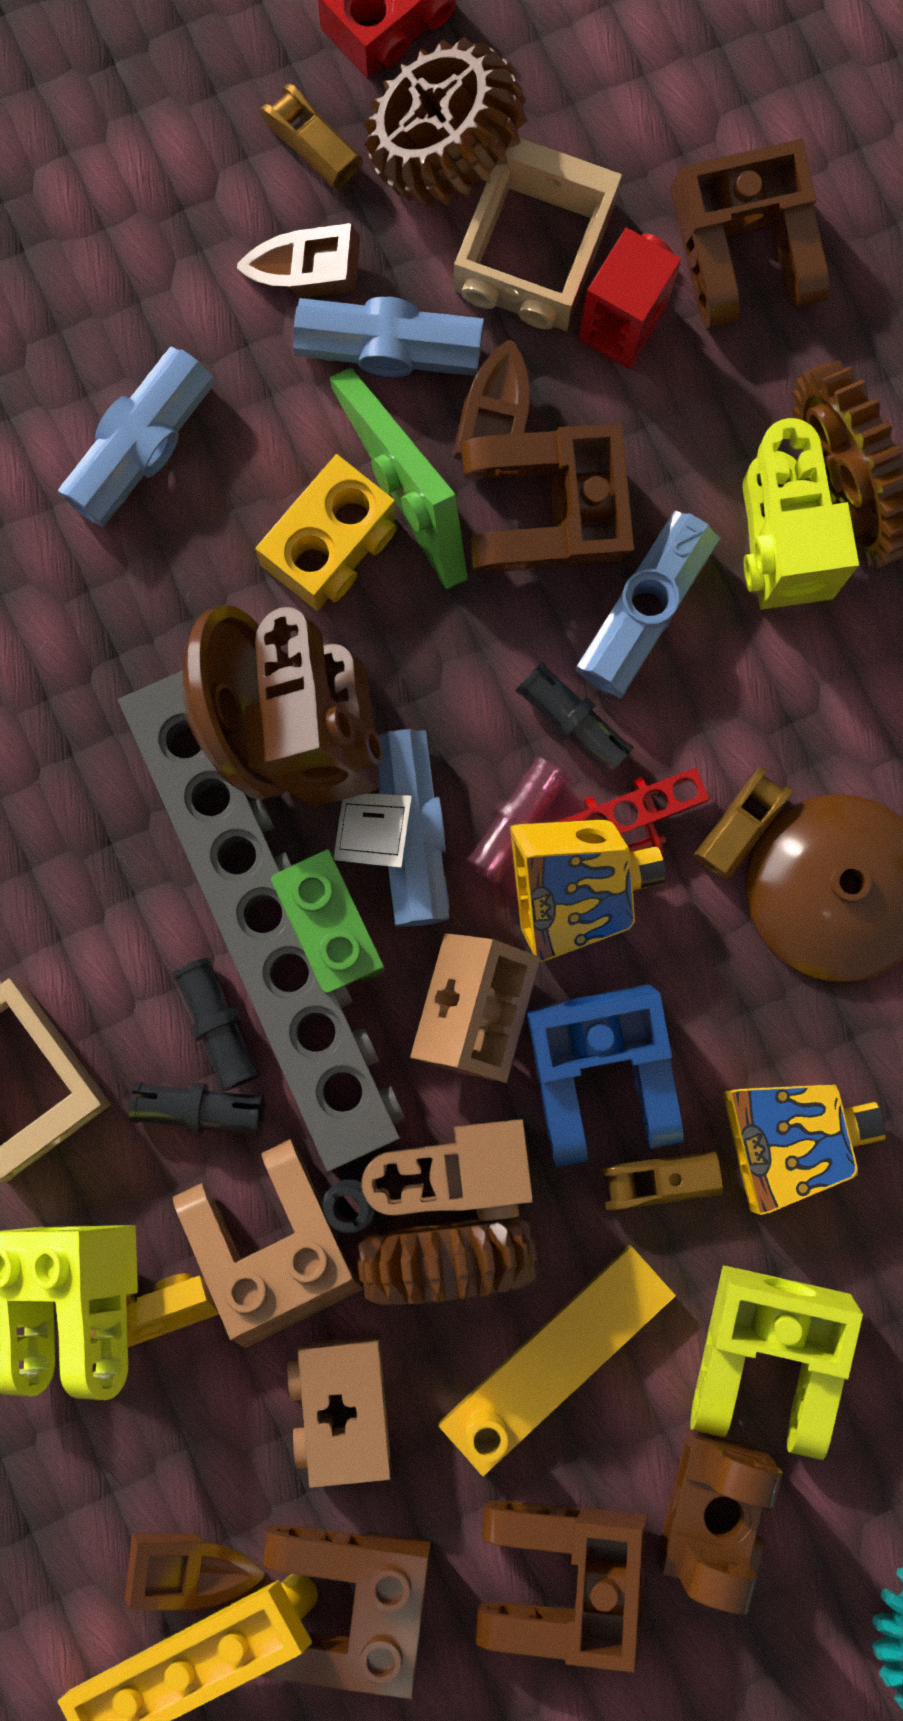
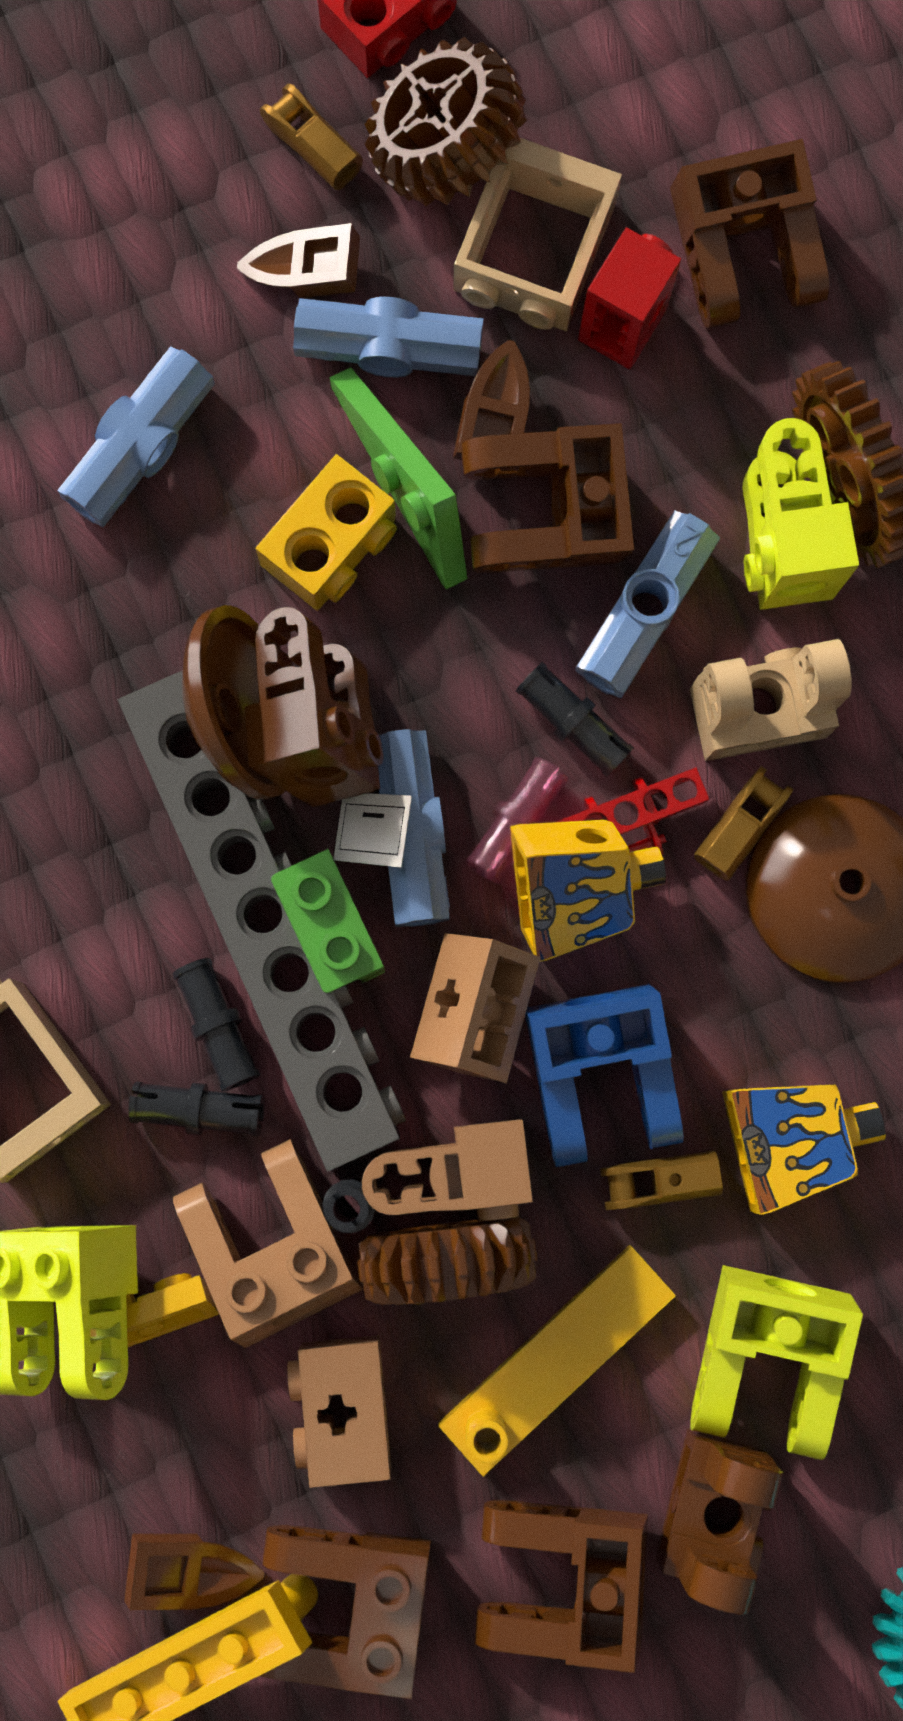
none -> tan brick [690,639,852,761]

